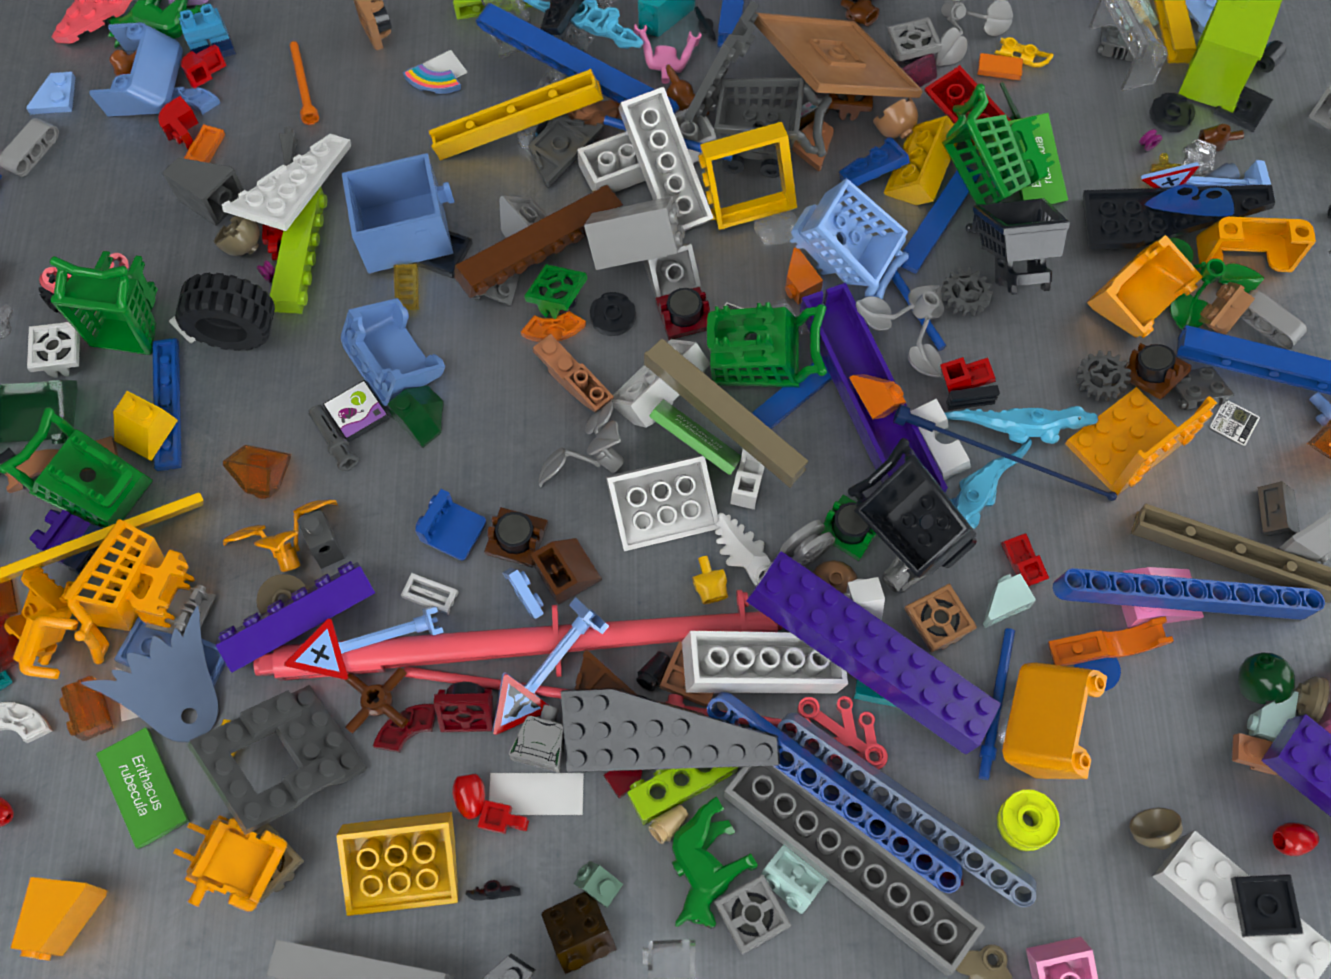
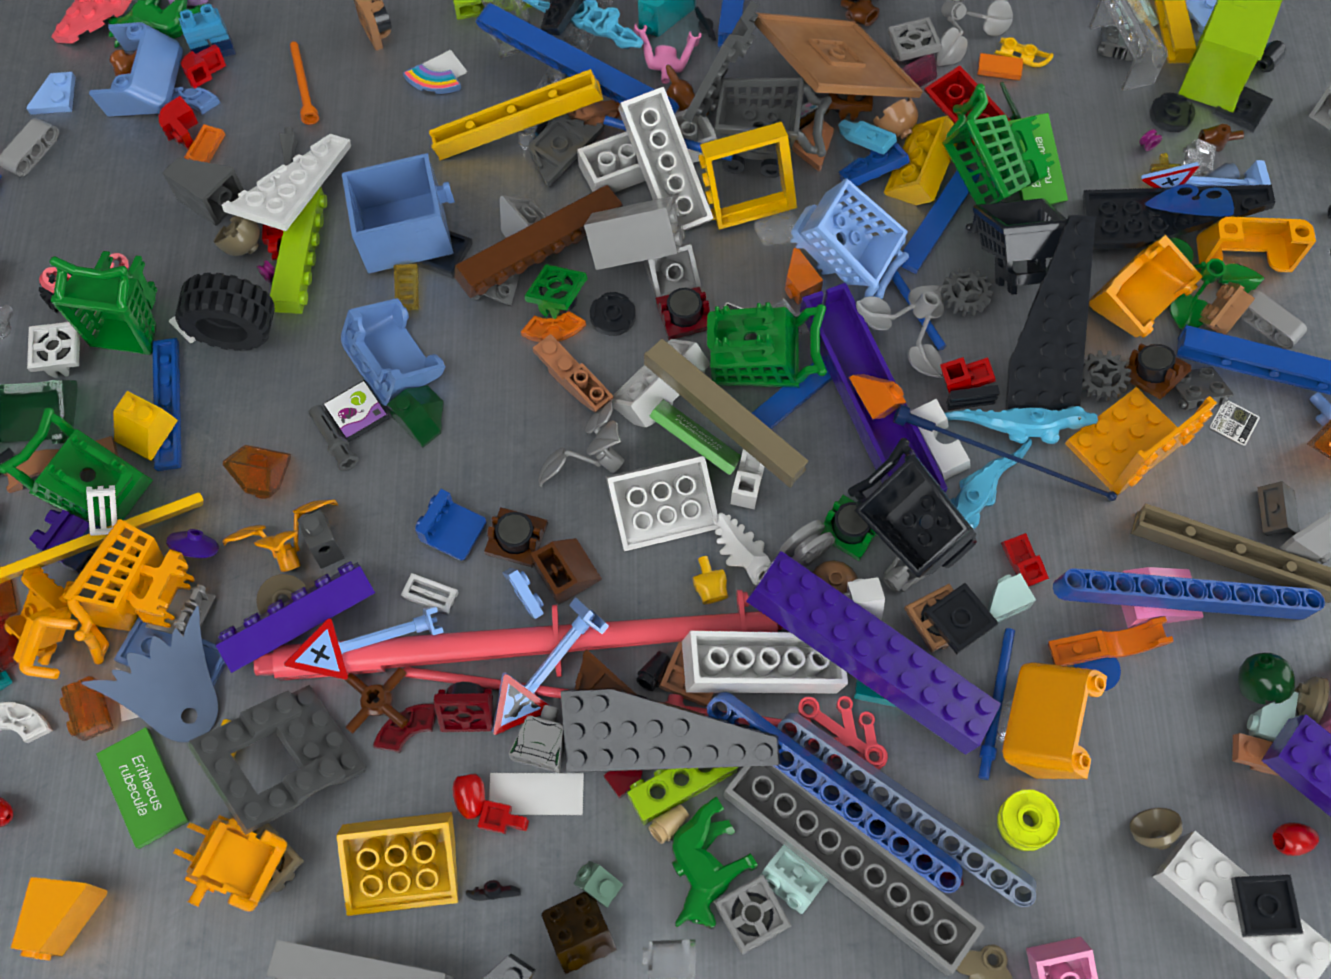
none -> white tile [86,485,117,536]
none -> dark purple dish [166,529,219,558]
none -> medium azure hinge [838,119,897,155]
none -> black tile [923,583,999,655]
none -> black wing [1006,215,1096,411]

